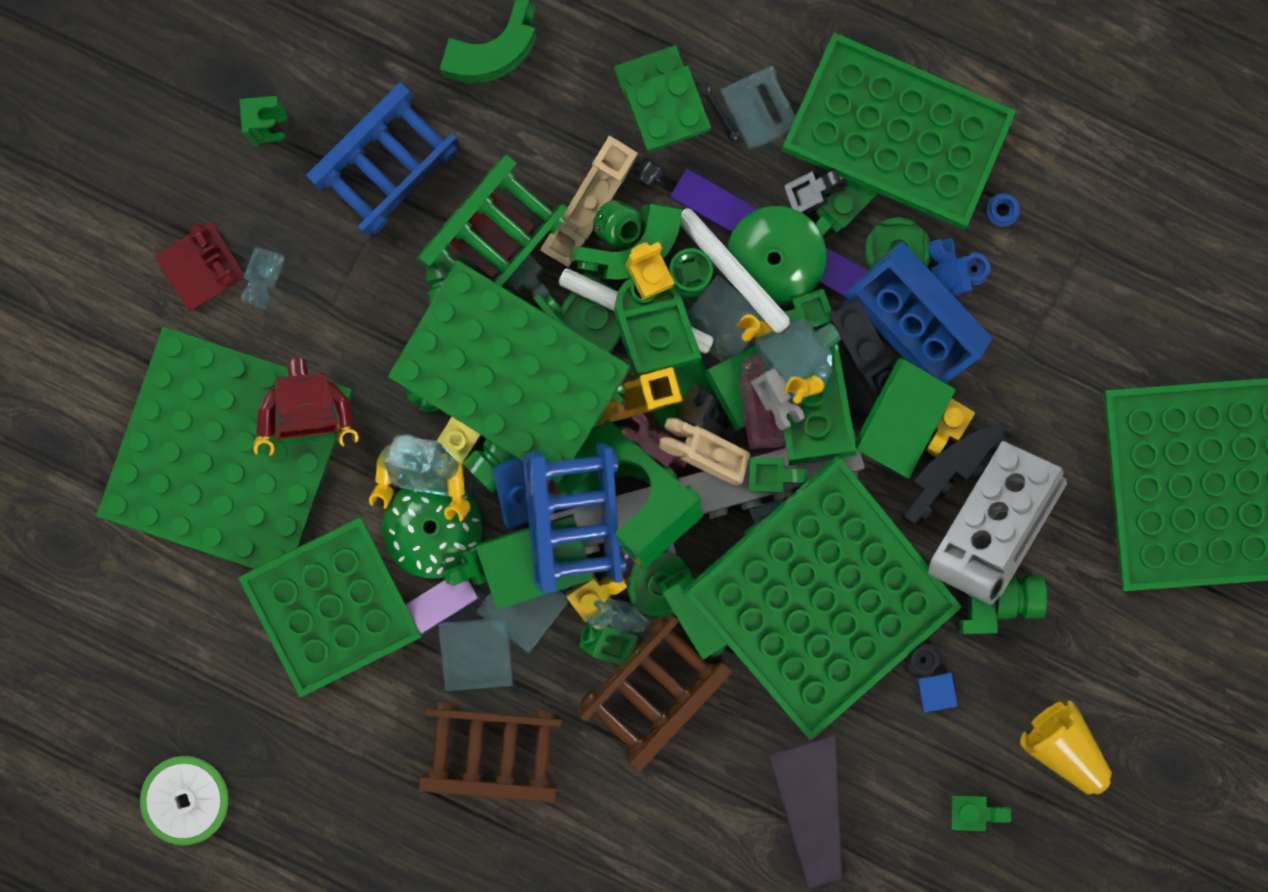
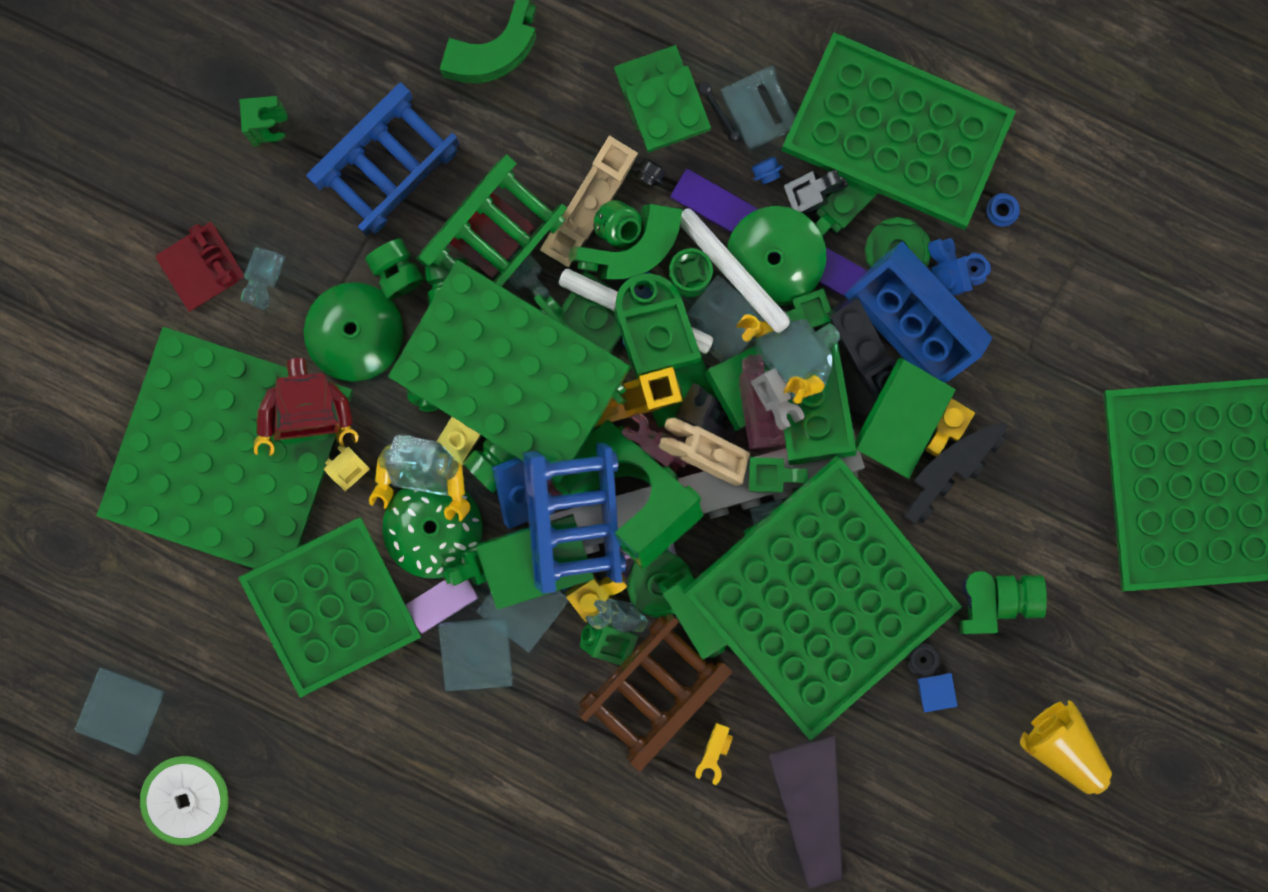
reddish brown fence [419,702,563,802] -> none
yellow bracket [625,242,675,300] -> none
light grey hinge [929,441,1067,605] -> none
green plate [951,795,1011,831] -> none
none -> clear light blue tile [74,667,165,755]
none -> green dish [304,282,404,382]
none -> light yellow tile [324,445,370,491]
none -> green wheel [365,238,425,301]
none -> yellow plate [695,722,733,785]
none -> blue plate [751,156,783,184]

